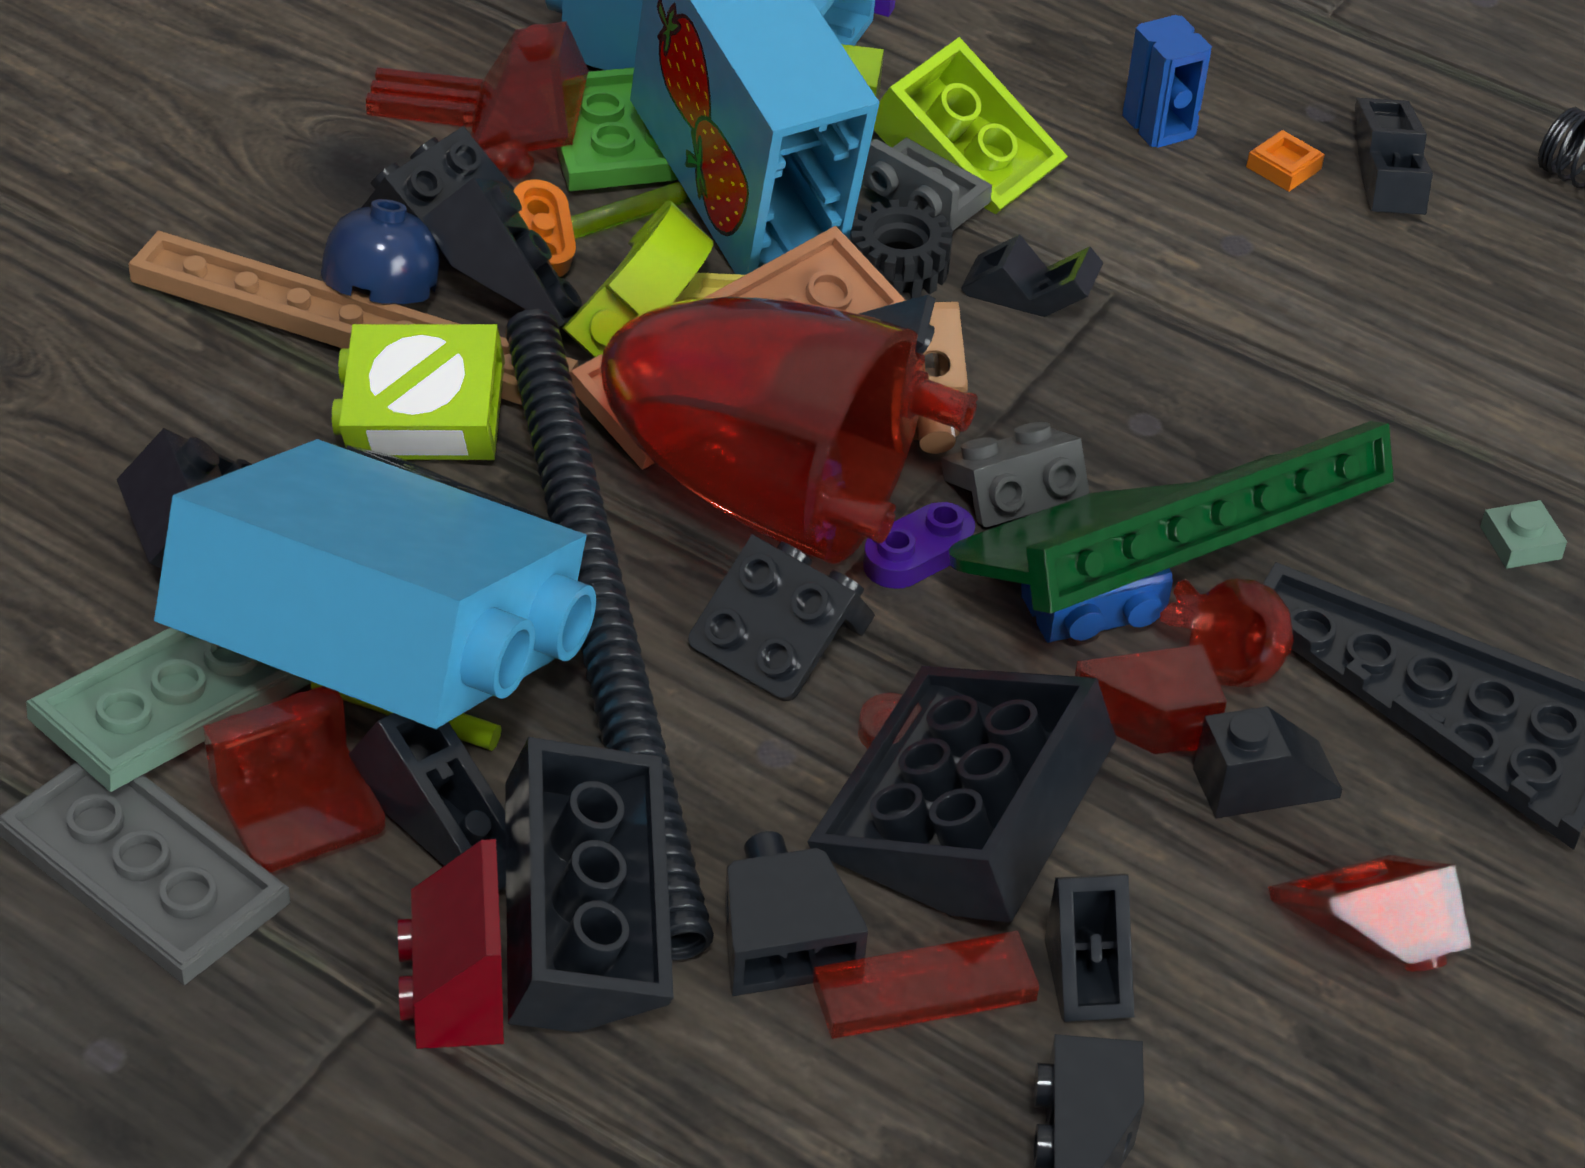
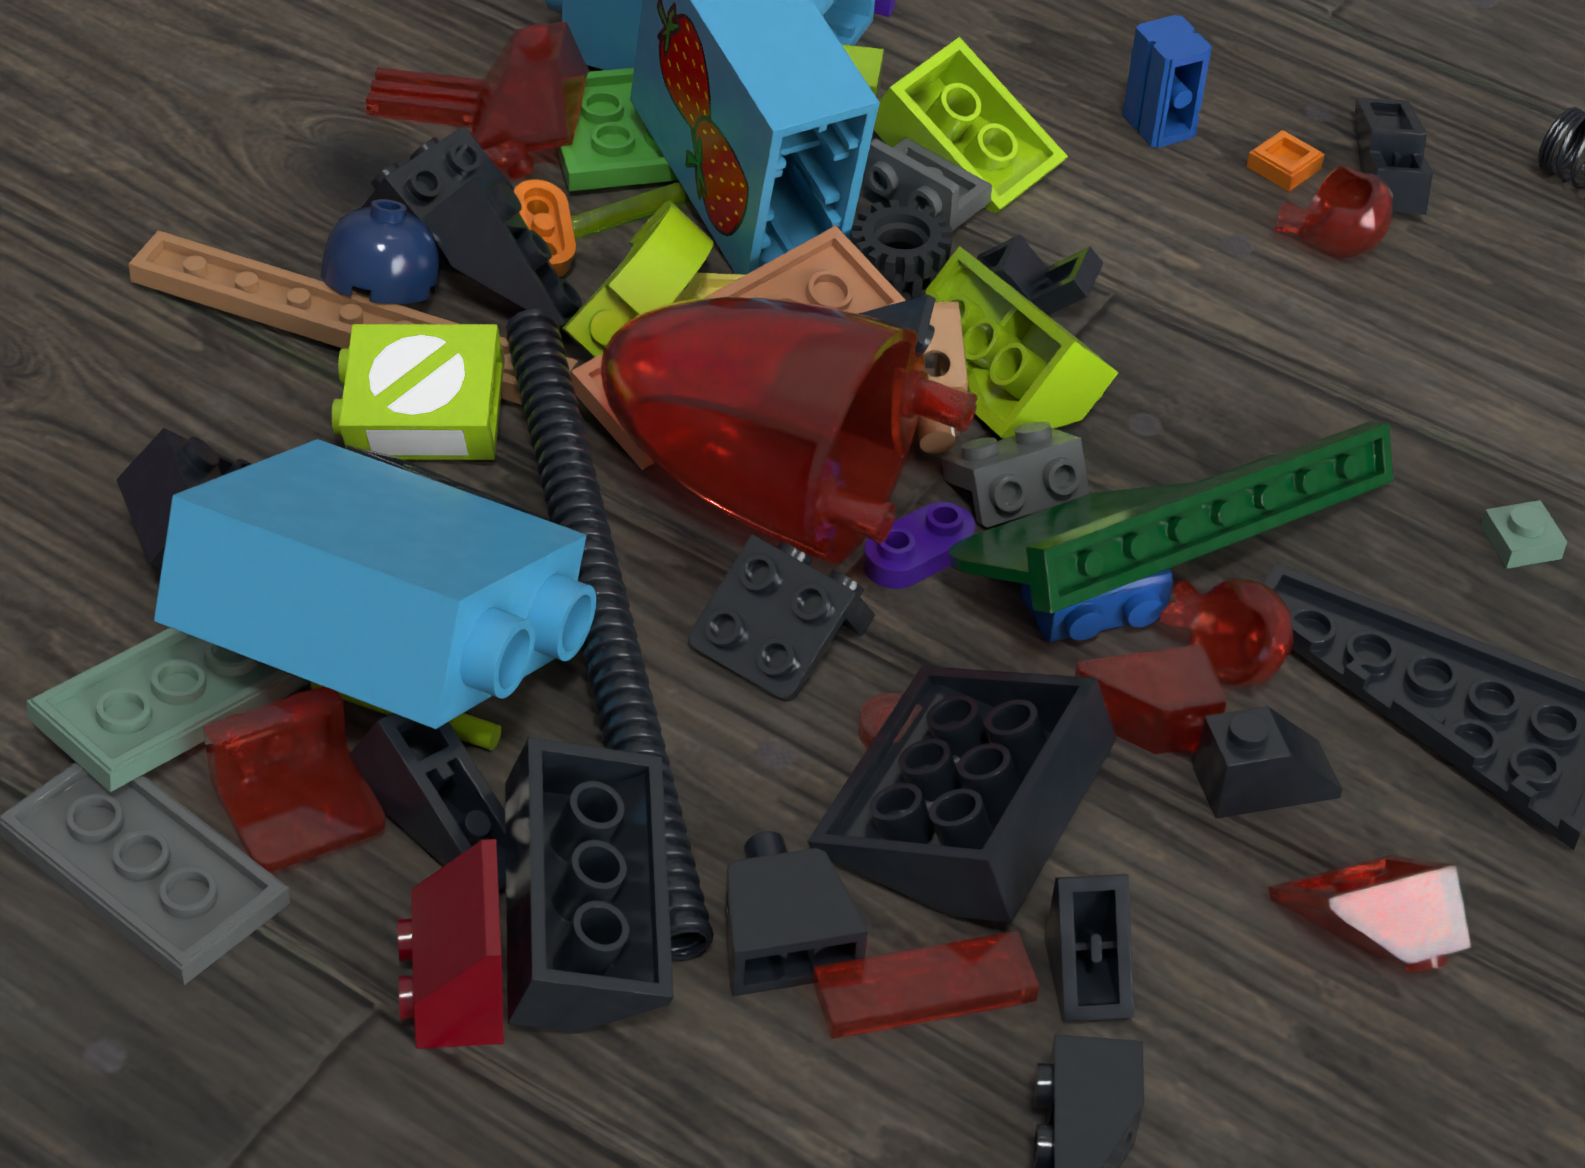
none -> lime wedge [925,246,1119,439]
none -> clear red hat [1274,165,1393,258]

